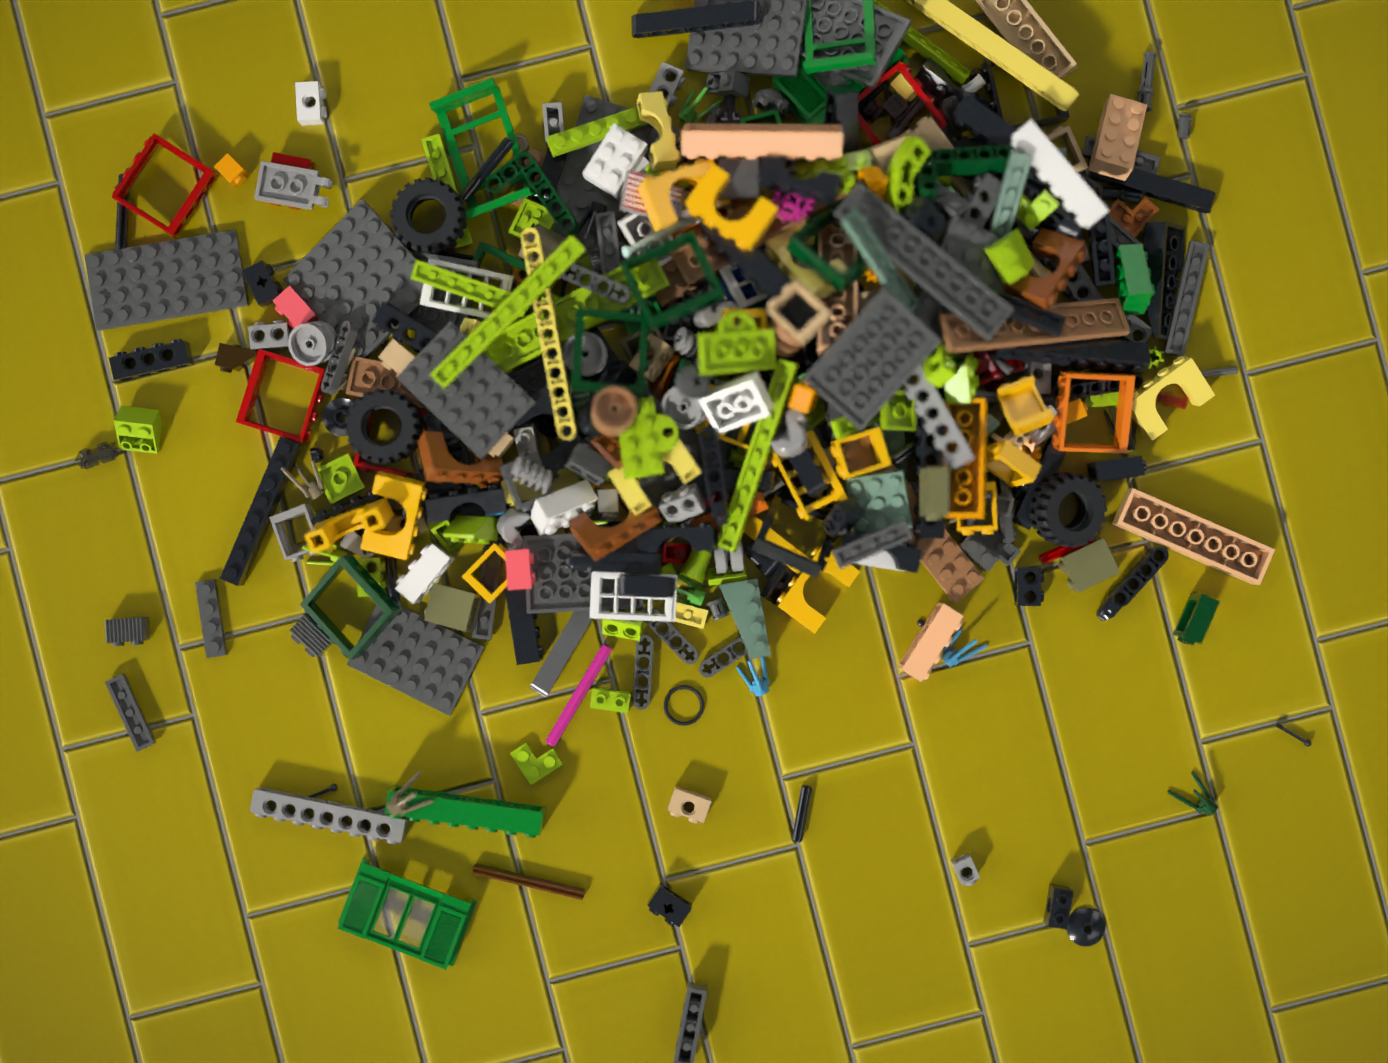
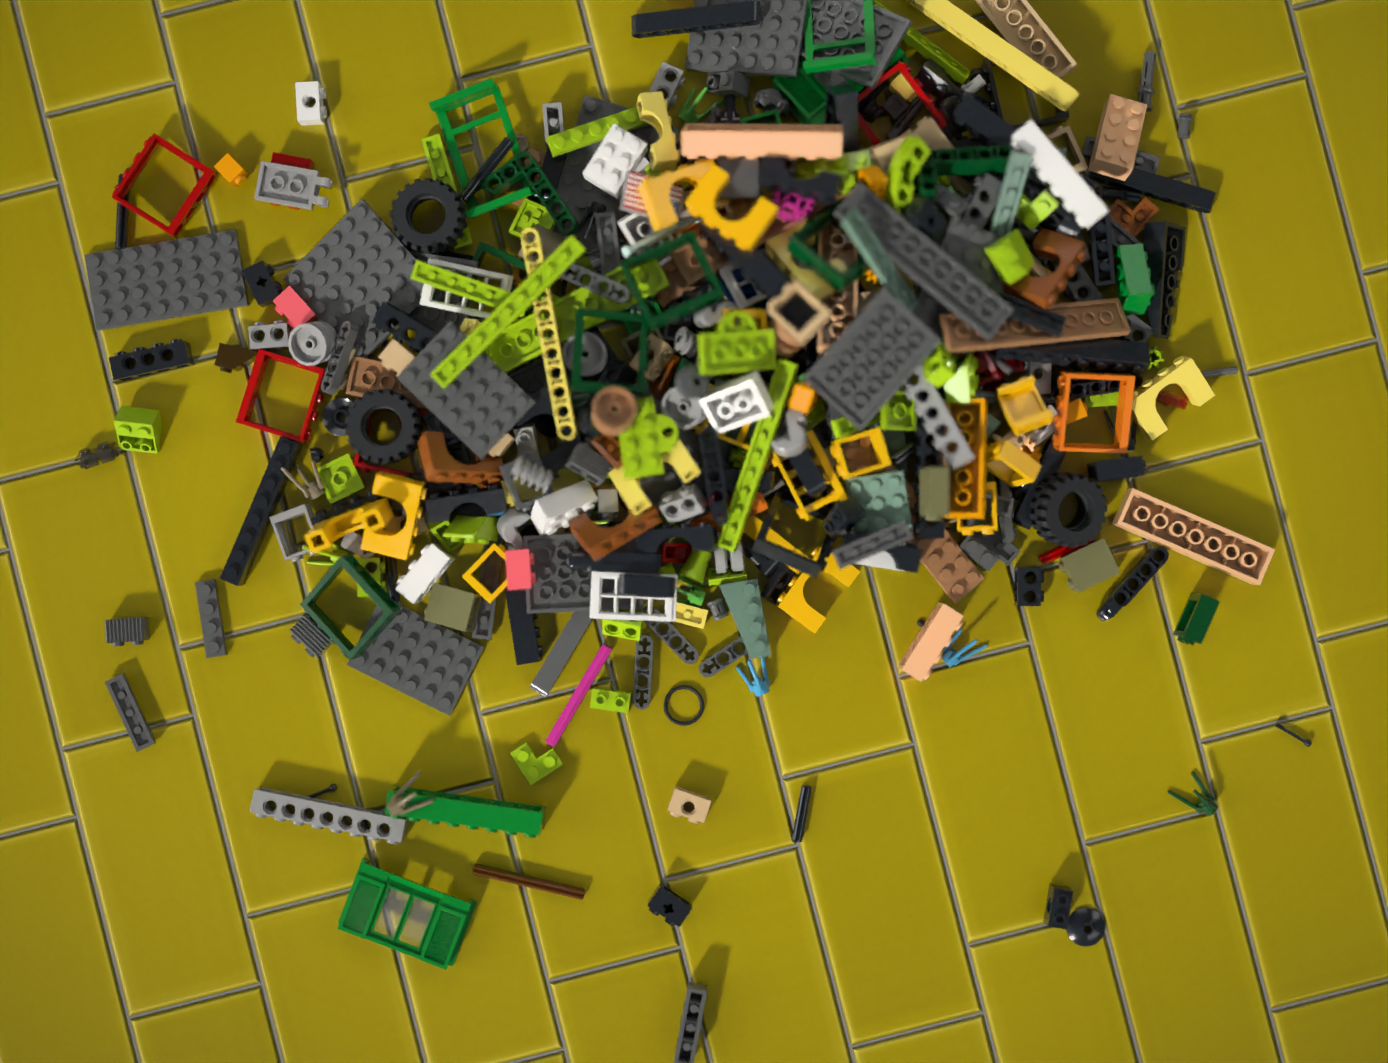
light grey brick [950,853,980,886] -> none
dark grey plate [1163,240,1210,357] -> none

